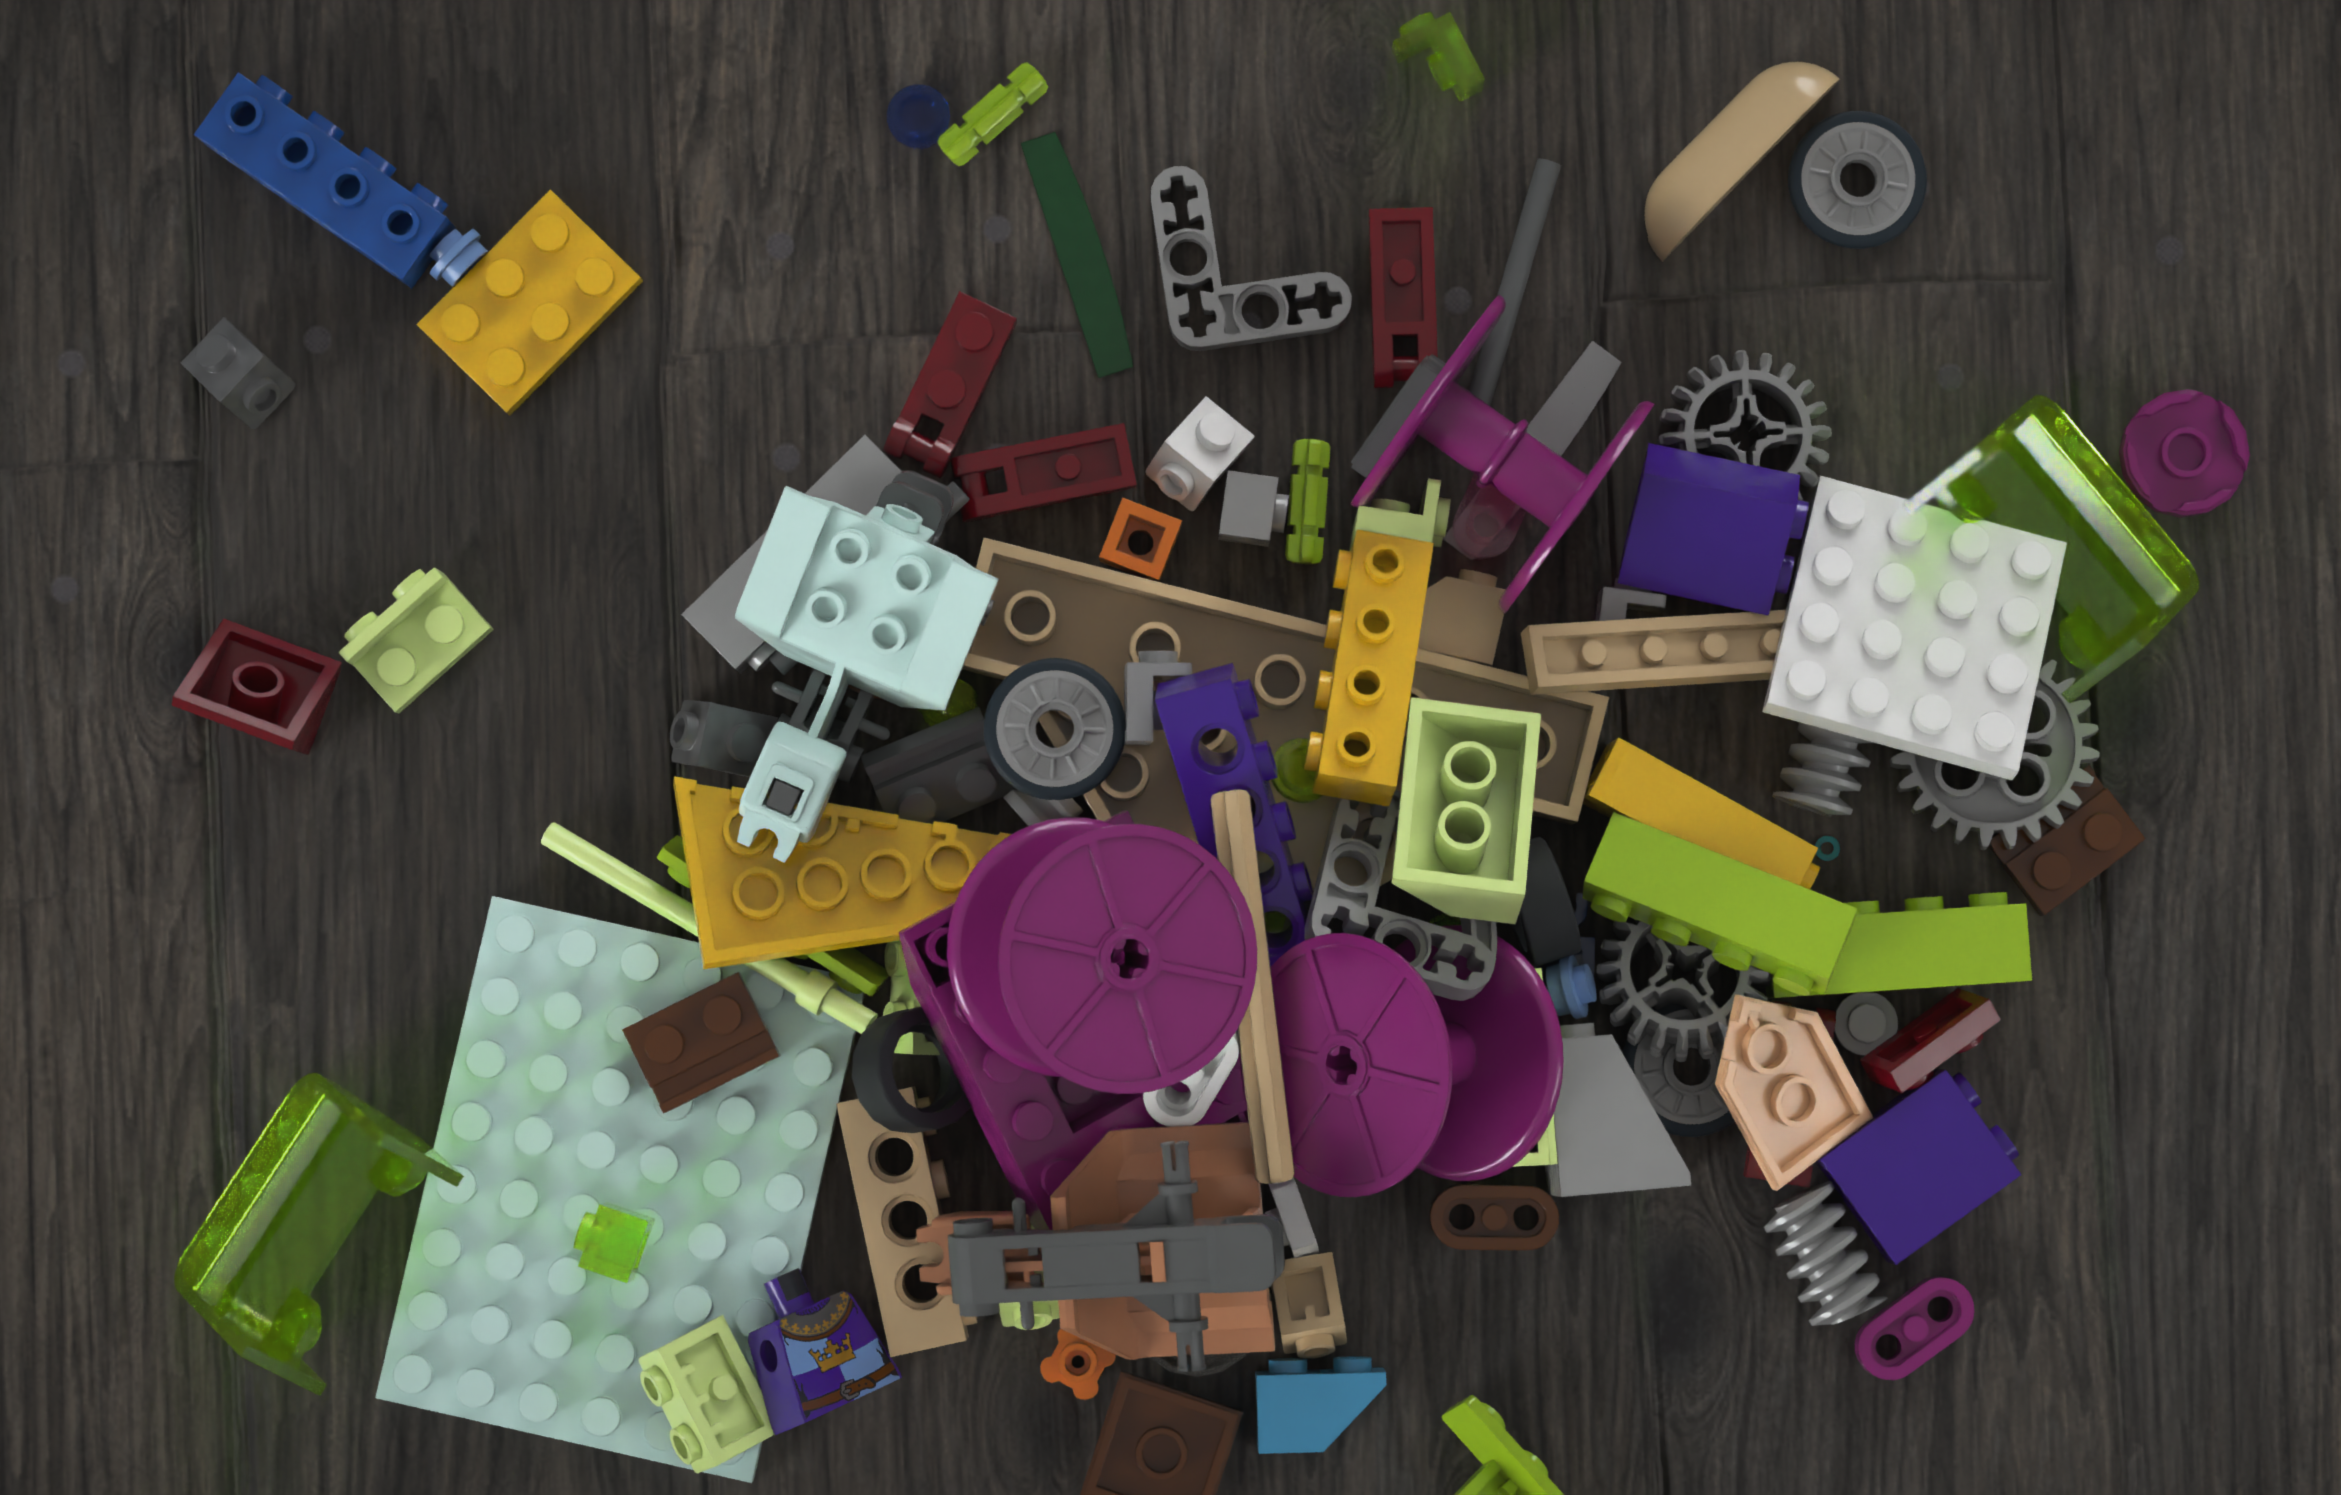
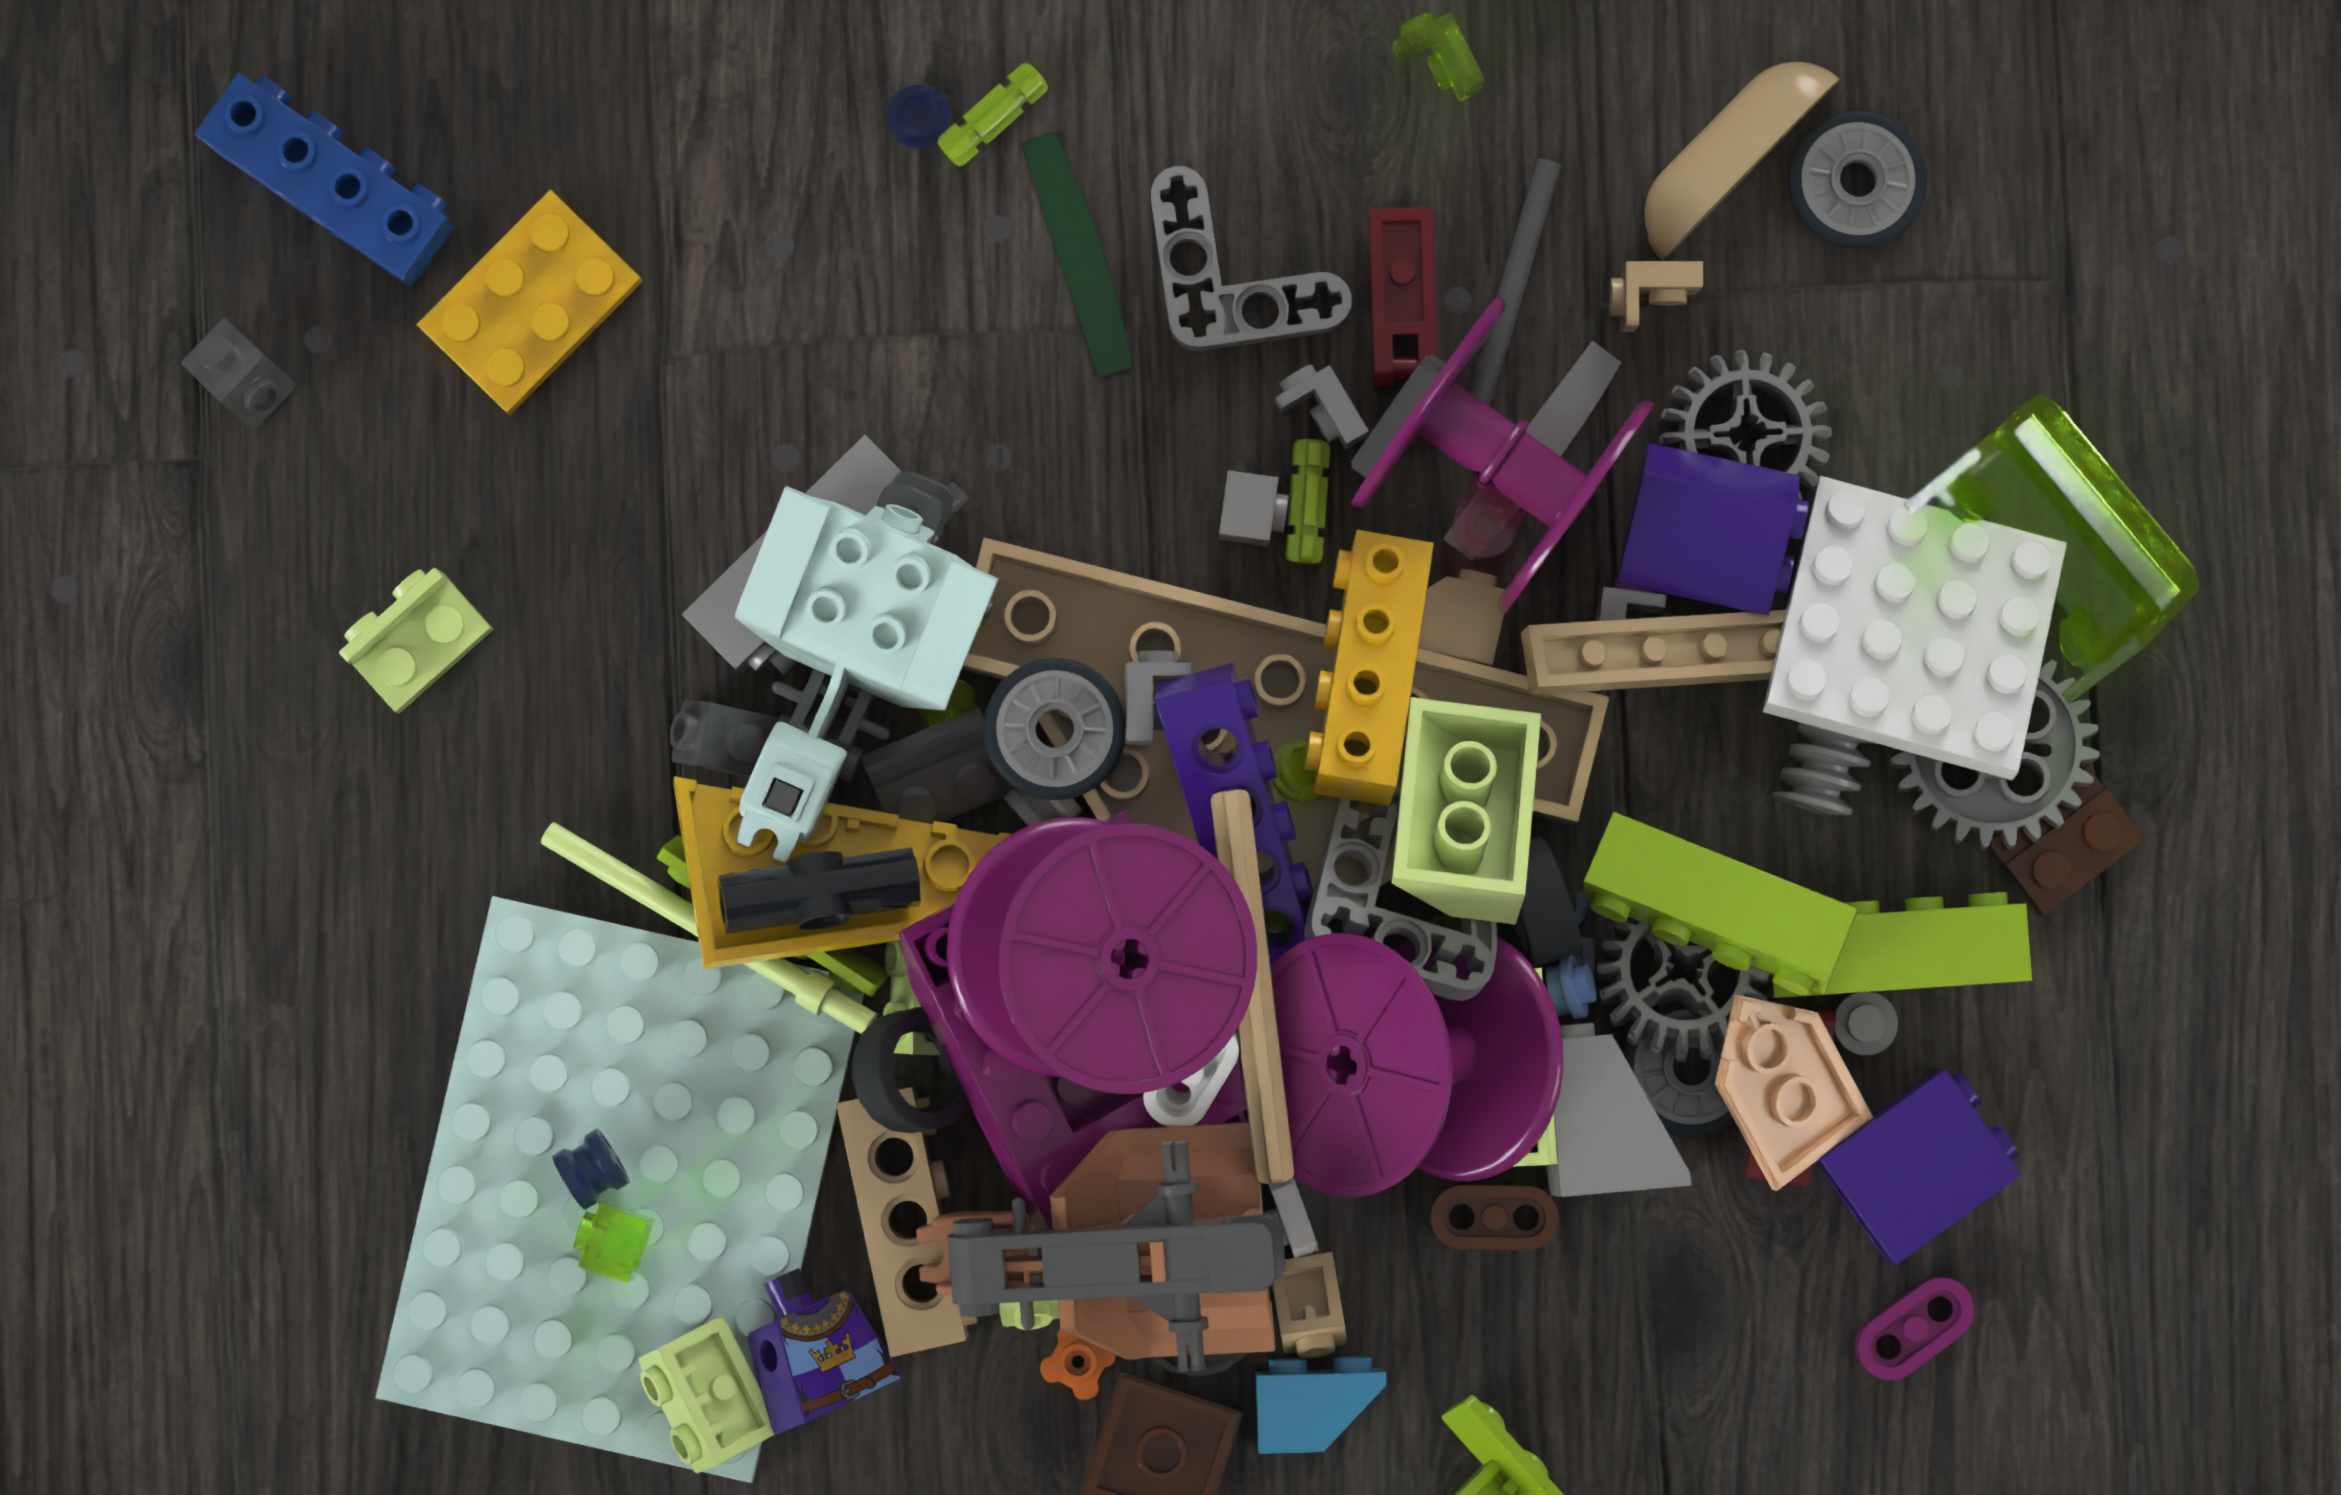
dark red slope [172,618,342,755] -> none
clear neon green windscreen [174,1073,464,1396] -> none
medium blue plate [429,229,488,287] -> none
reddish brown plate [622,972,781,1114] -> none
dark red plate [883,291,1017,478] -> none
dark red plate [950,423,1137,522] -> none
orange plate [1099,497,1182,582] -> none
white bracket [1145,396,1255,511] -> none
yellowish green bracket [1349,478,1451,551] -> none
yellow slope [1583,737,1820,889] -> none
light grey piece [1764,1181,1888,1326] -> none
teal piece [1815,836,1840,861] -> none
dark red plate [1860,988,2001,1093] -> none
magenta tile [2119,389,2250,518] -> none
none -> dark blue wheel [552,1128,630,1210]
none -> black piece [717,848,921,934]
none -> light grey bracket [1275,364,1369,450]
none -> tan bracket [1609,261,1703,332]

